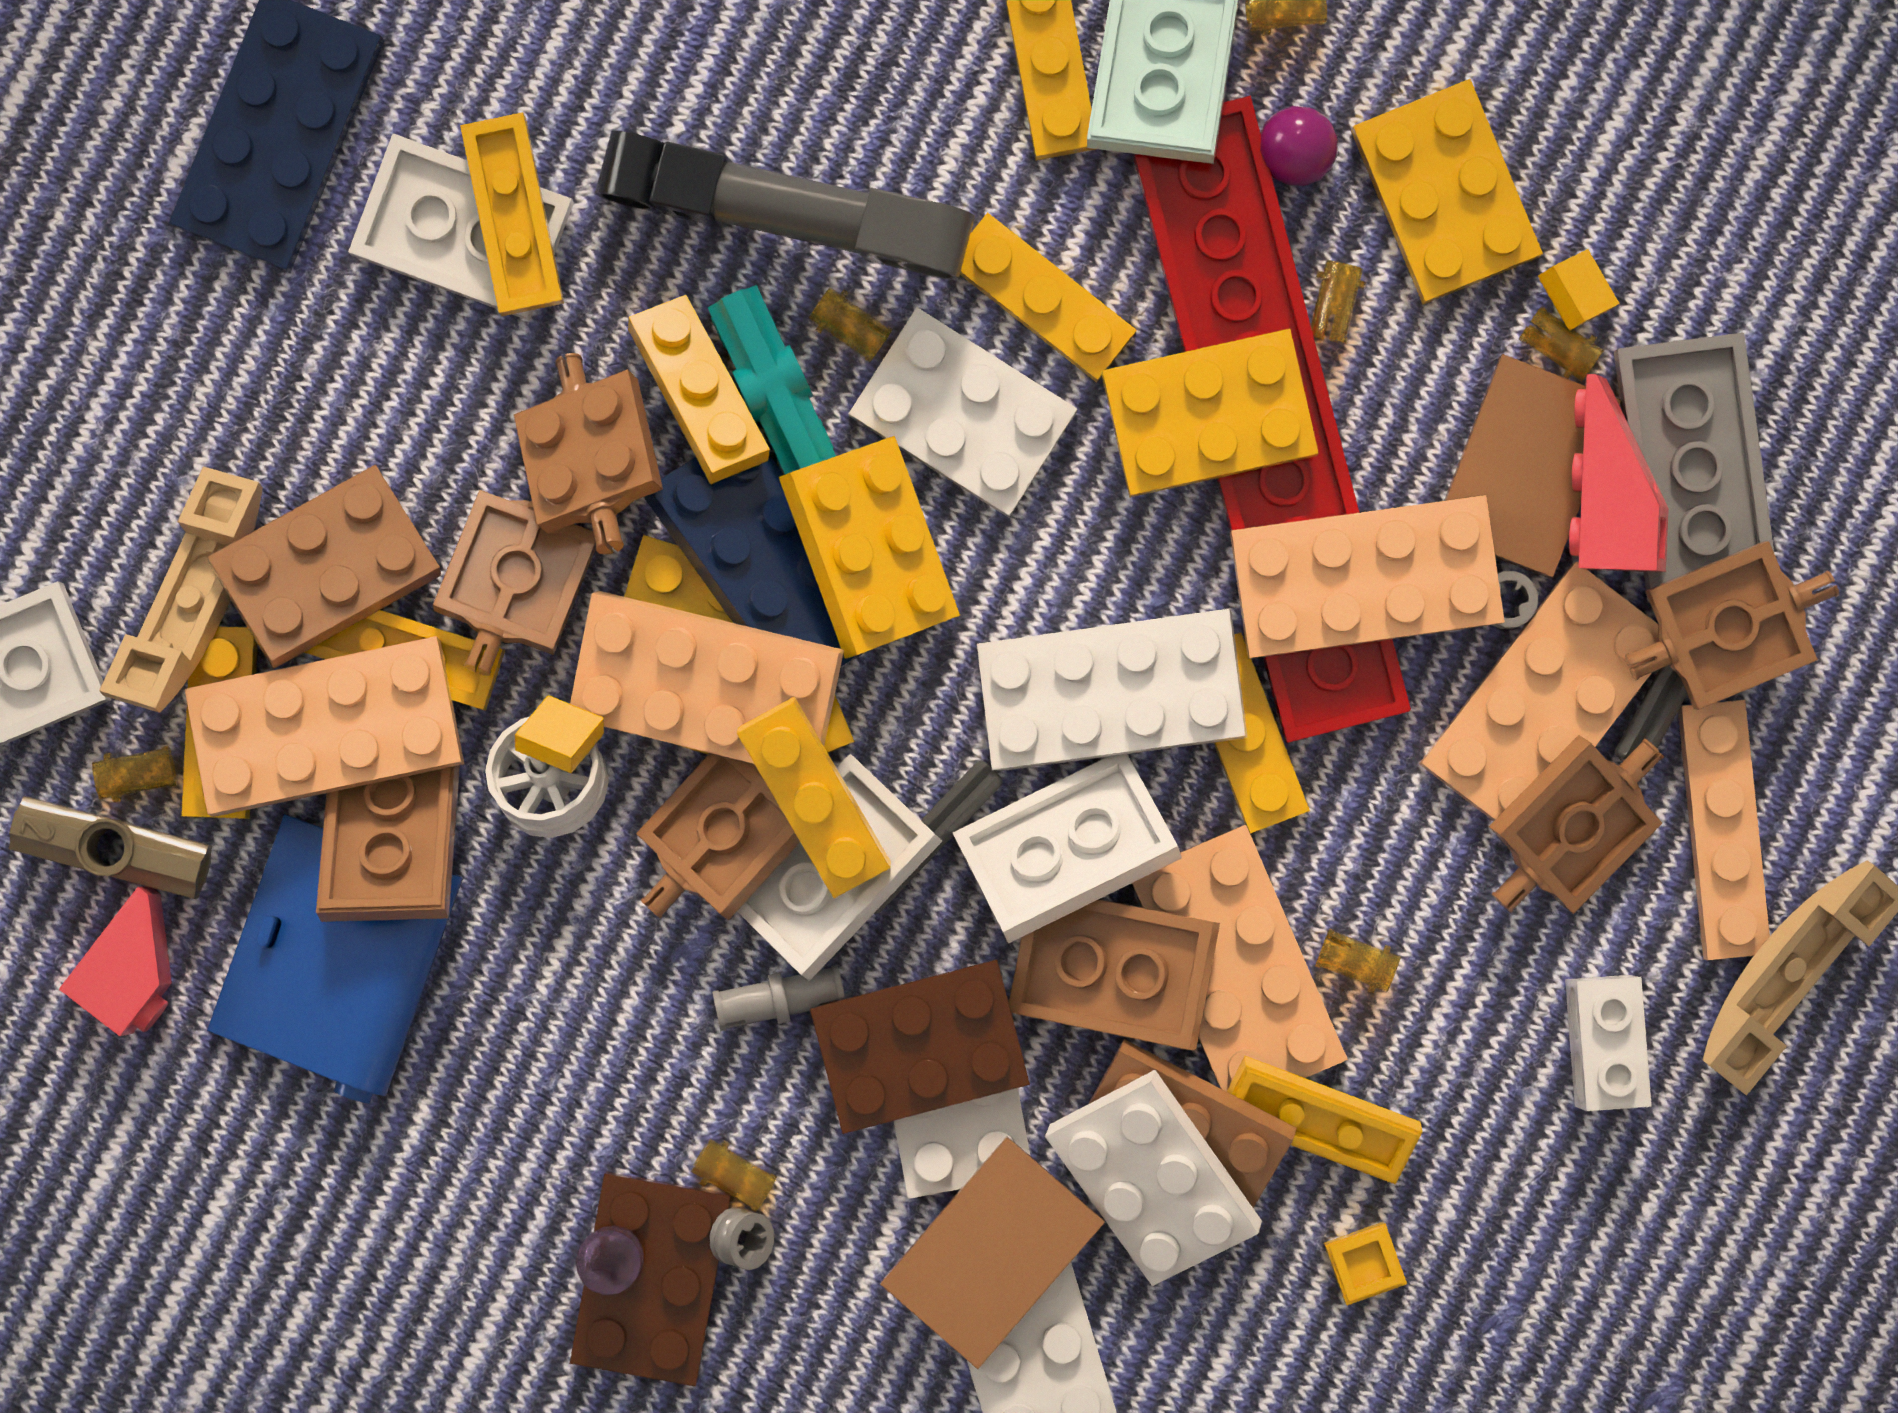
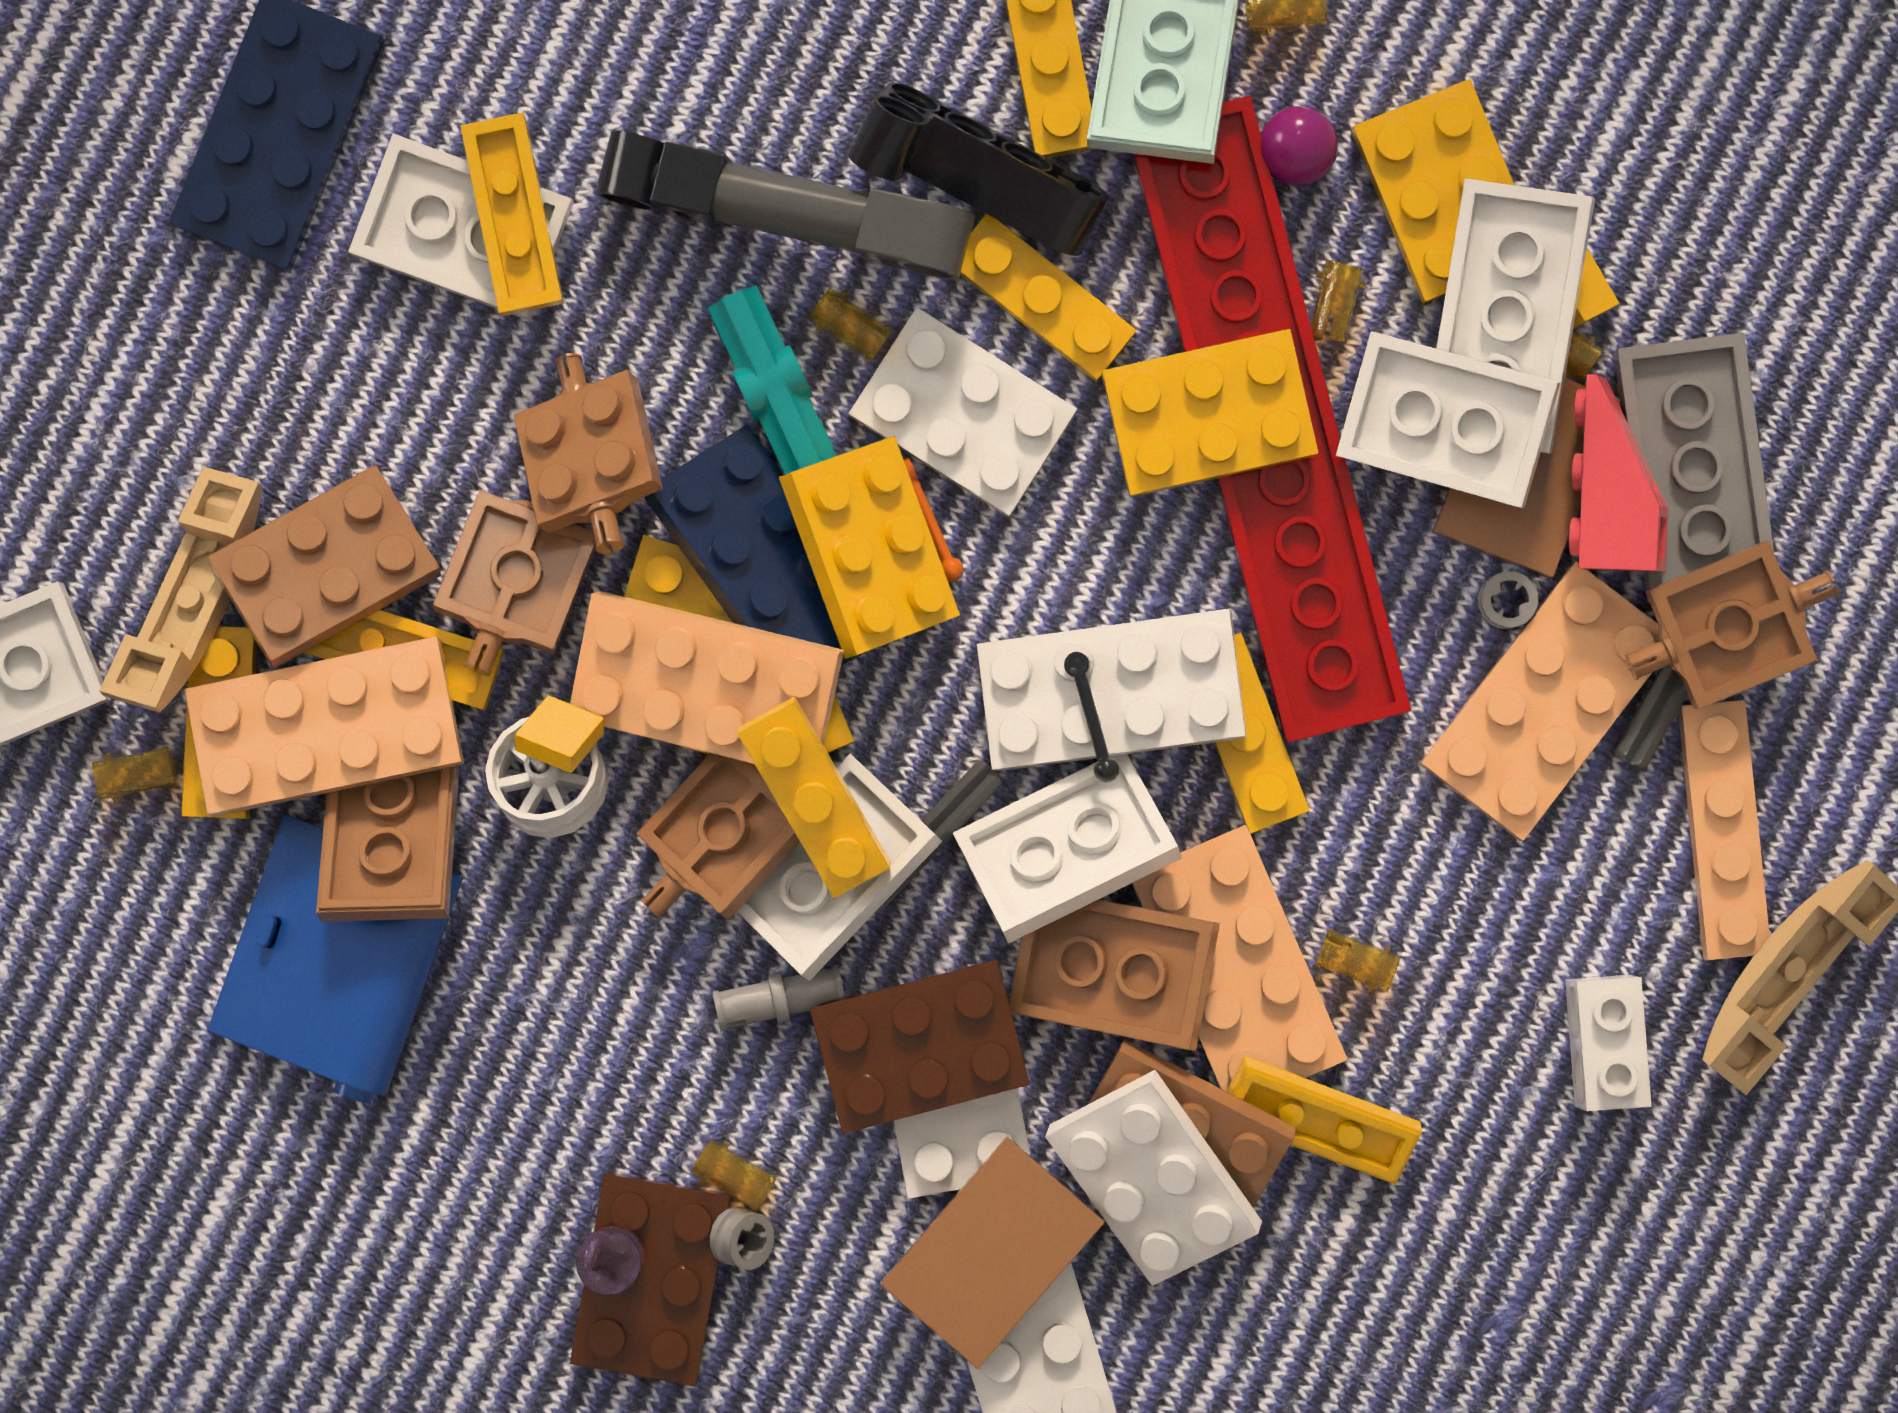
dark tan piece [9,796,212,899] -> none
coral slope [59,886,172,1036] -> none
yellow plate [628,295,770,484] -> none
light nougat plate [1230,495,1505,659] -> none
yellow tile [1323,1222,1407,1306] -> none
medium nougat plate [1489,735,1664,914] -> none
none -> black beam [848,82,1109,256]
none -> orange hinge [903,457,964,582]
none -> black hinge [1064,652,1119,783]
none -> white plate [1336,331,1560,508]
none -> white plate [1436,179,1595,454]

